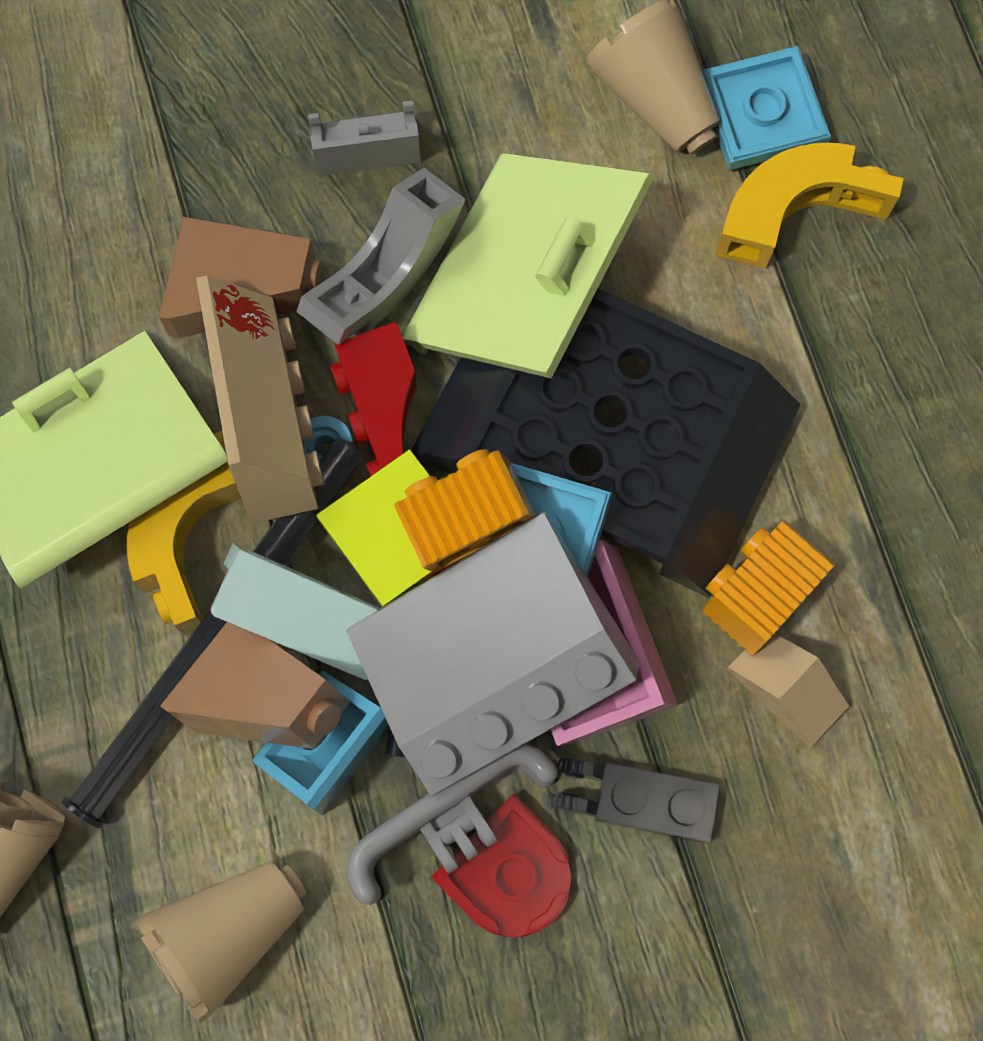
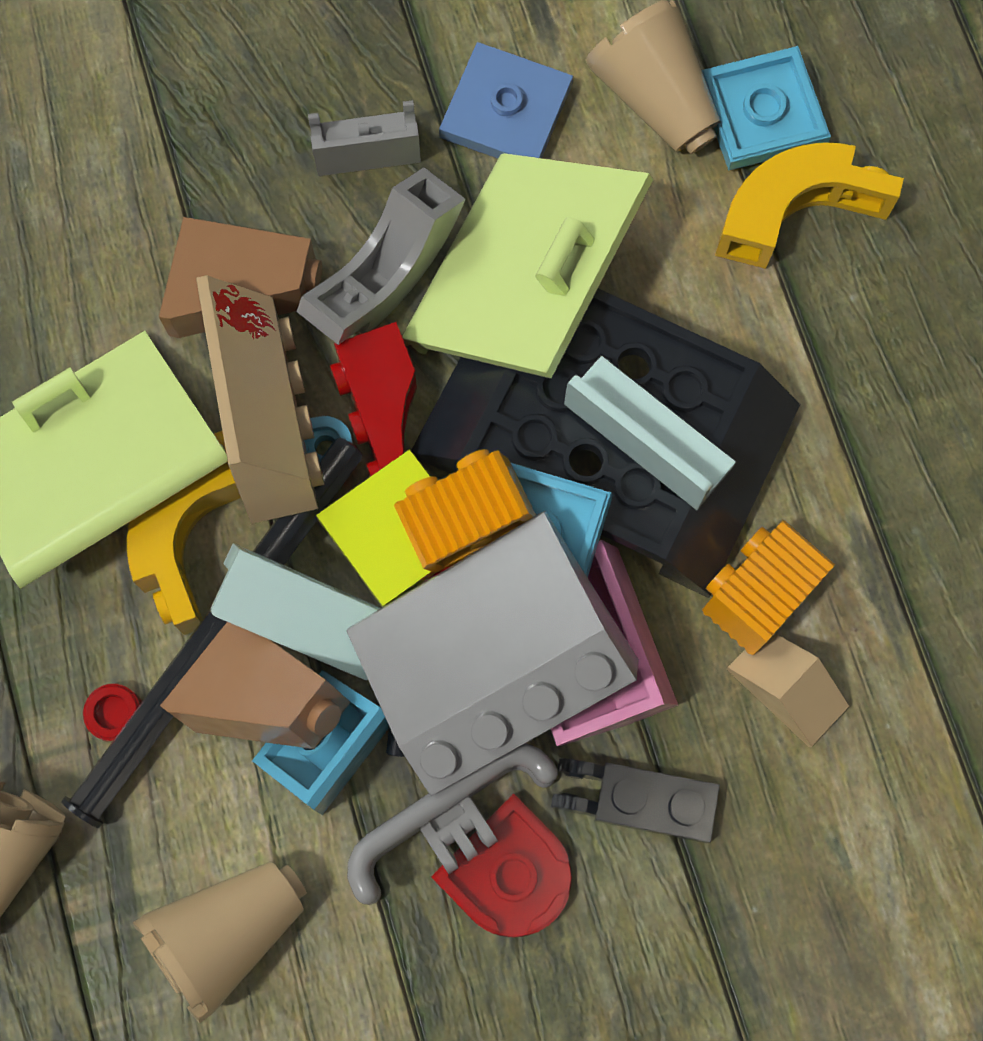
none -> red tile [83,684,142,743]
none -> medium blue plate [439,42,573,158]
none -> light aqua panel [564,356,736,510]

